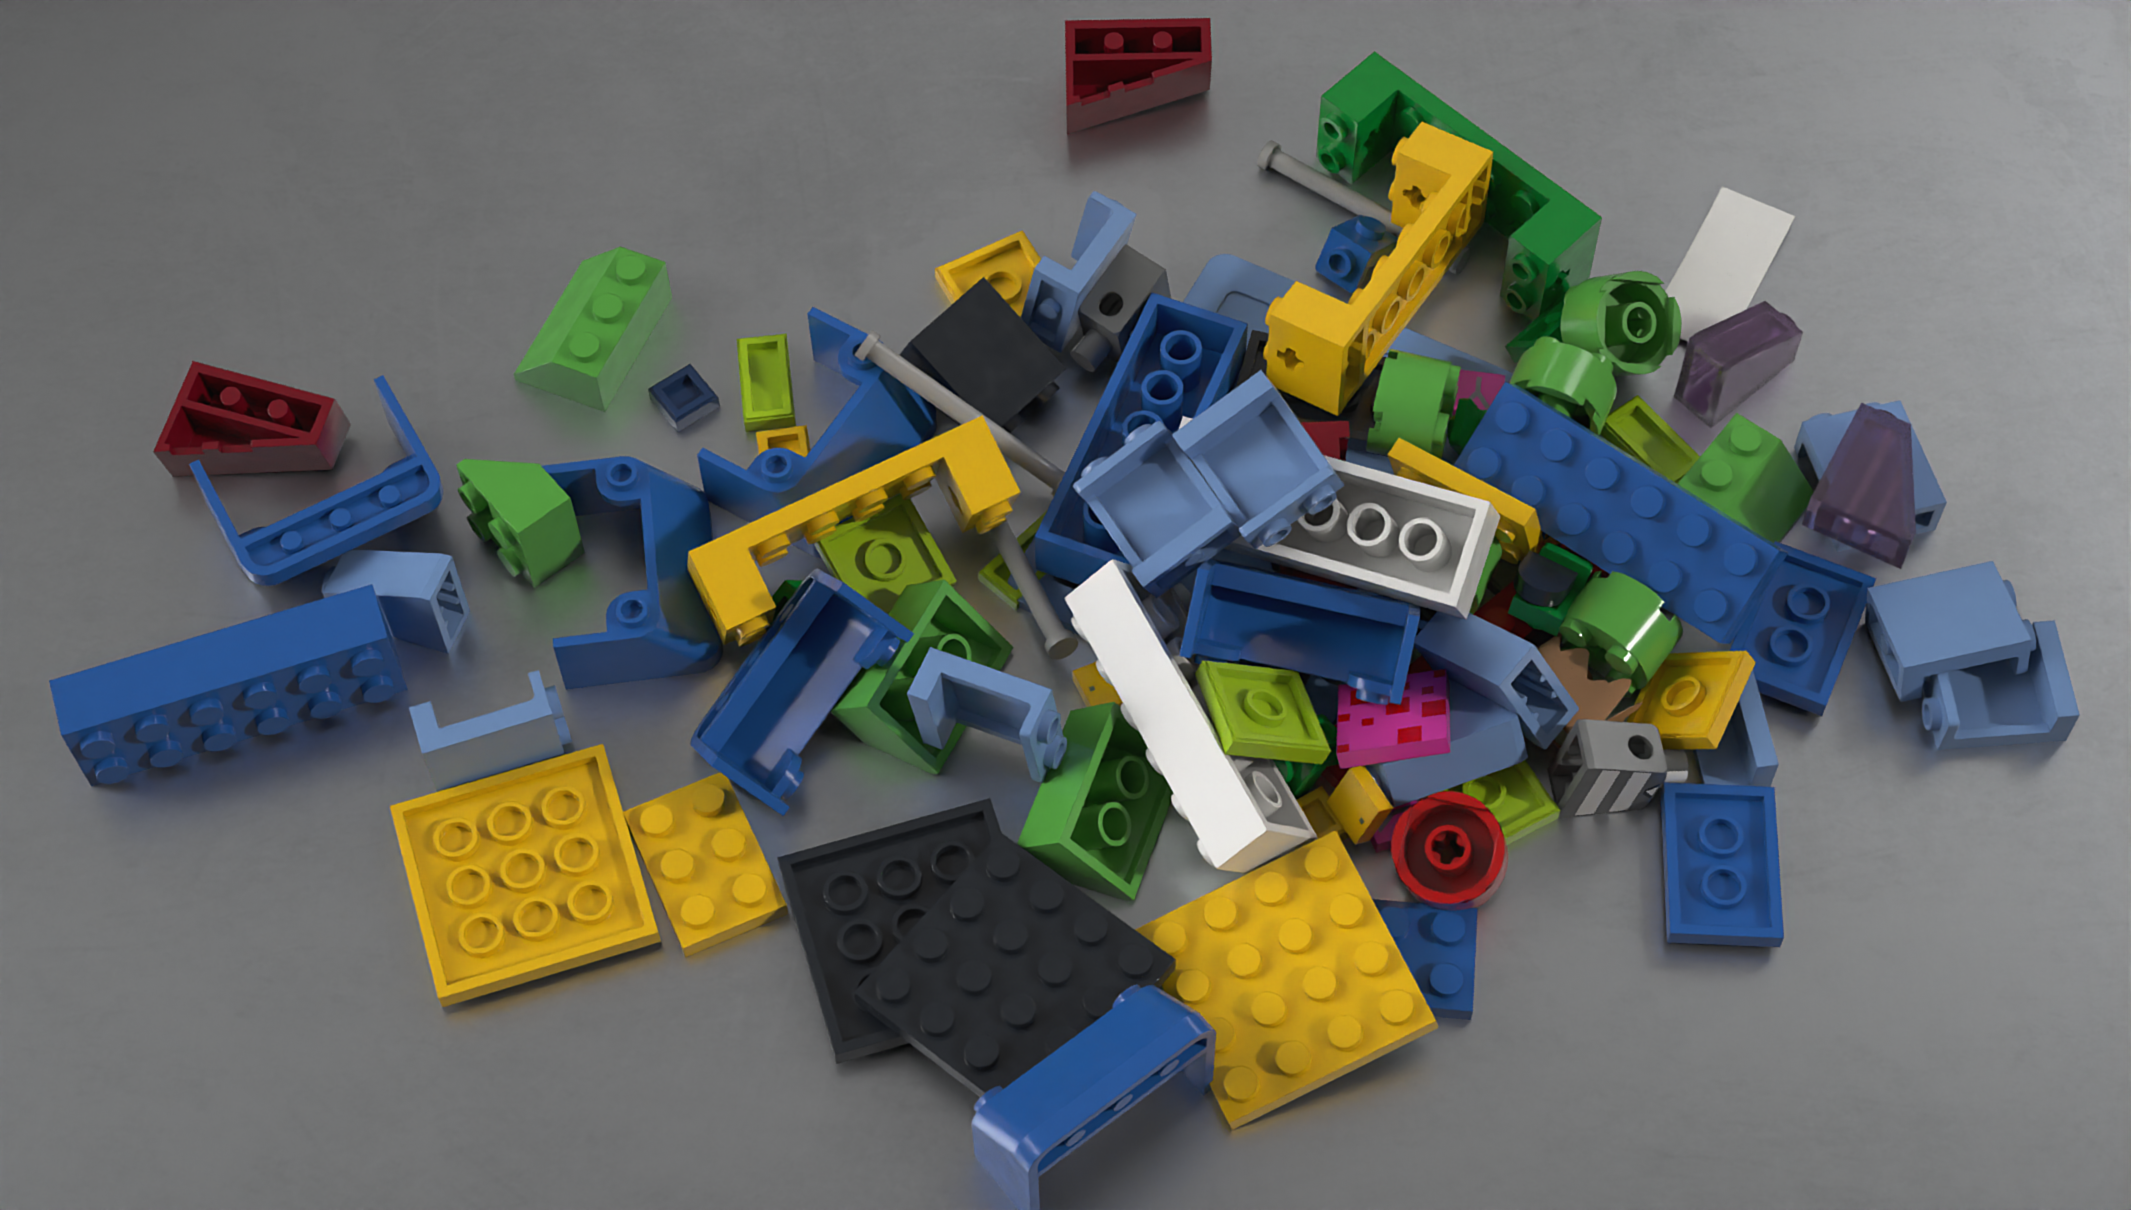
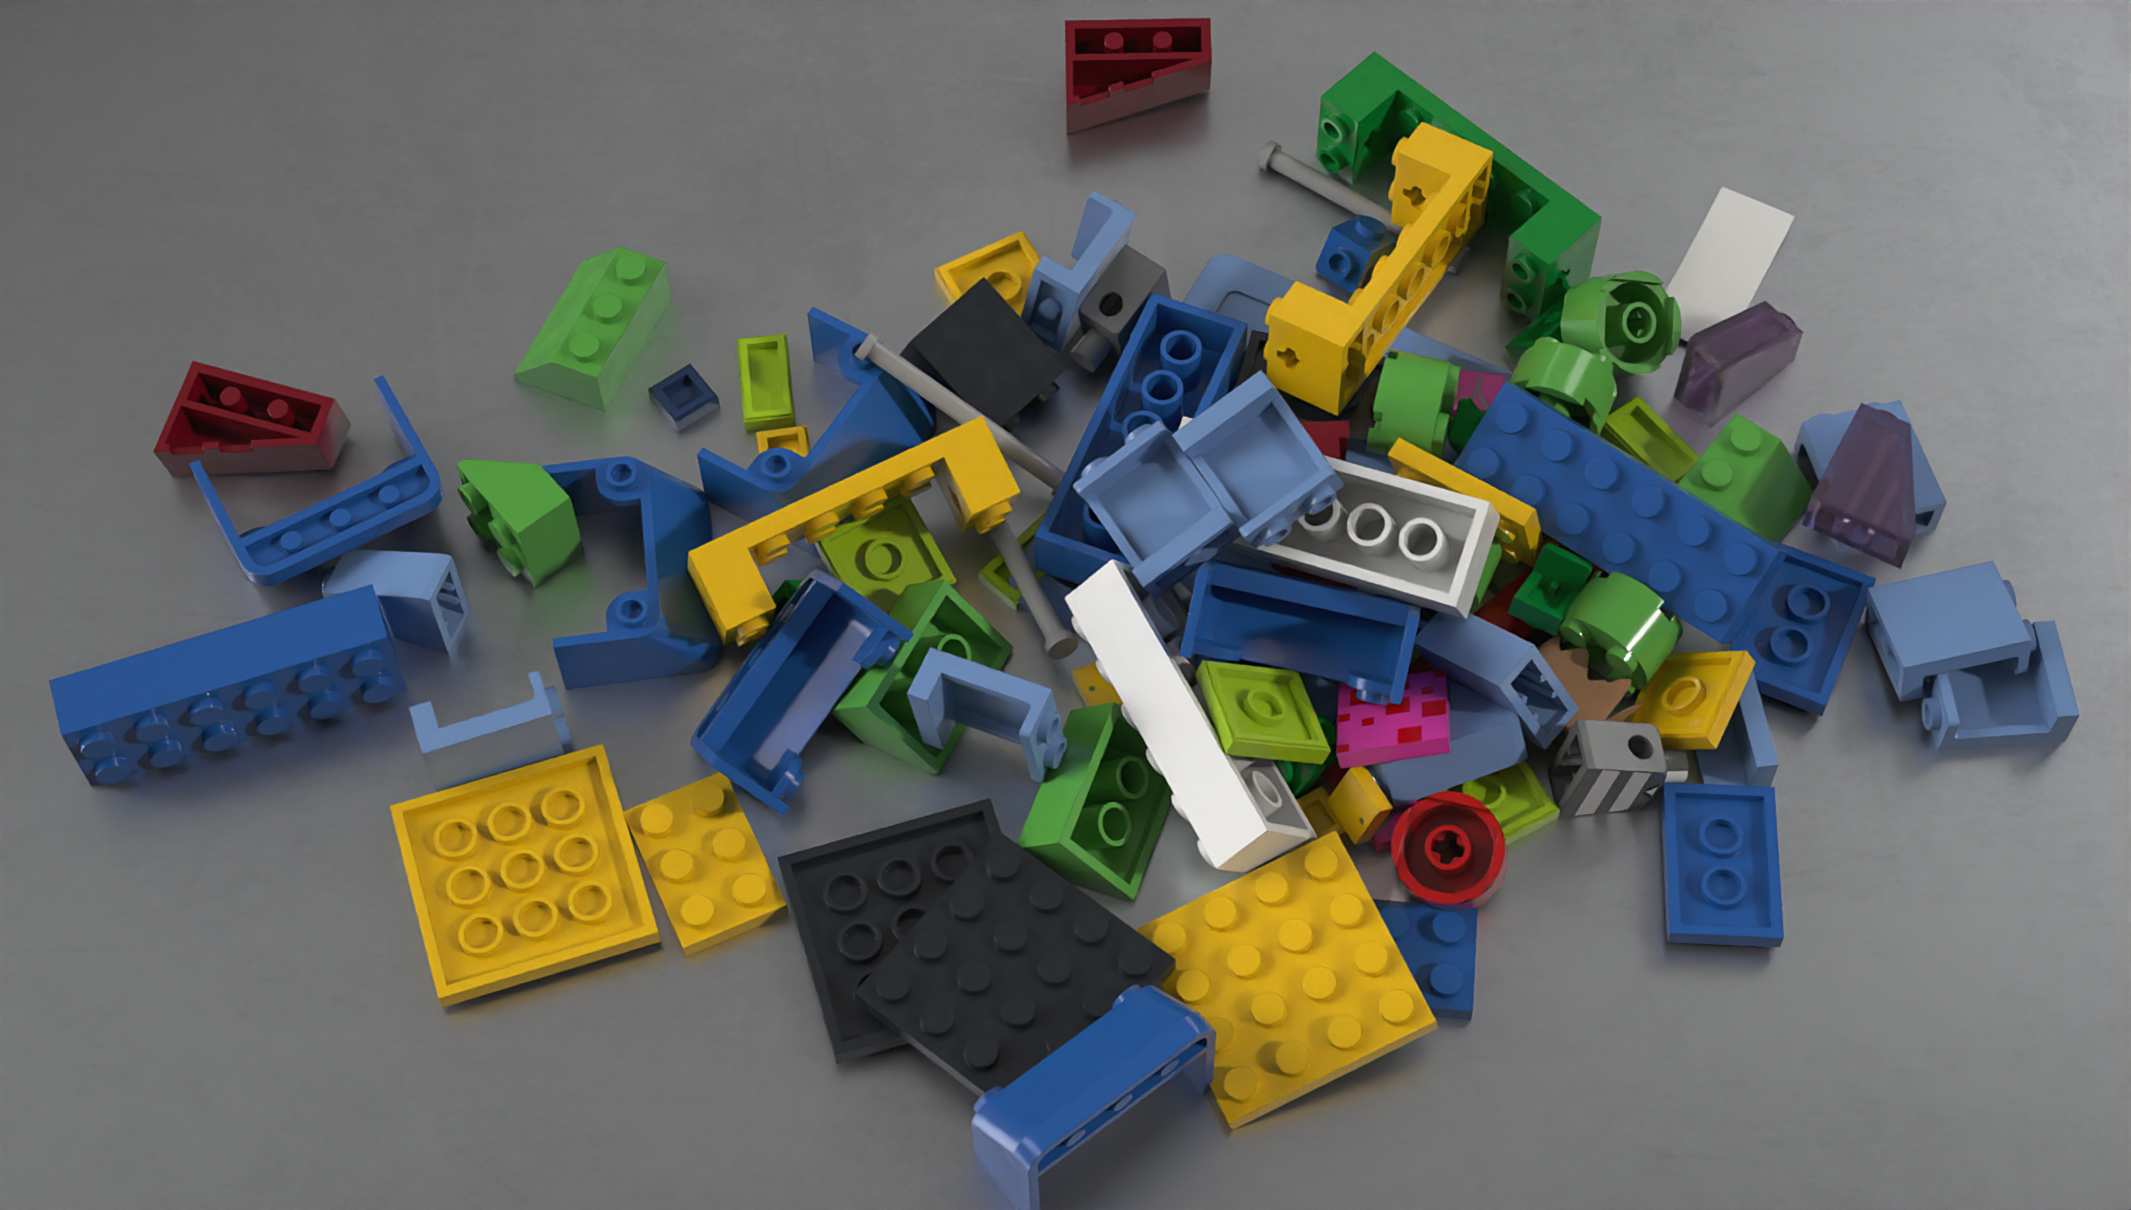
black tile [1513,550,1578,607] -> none

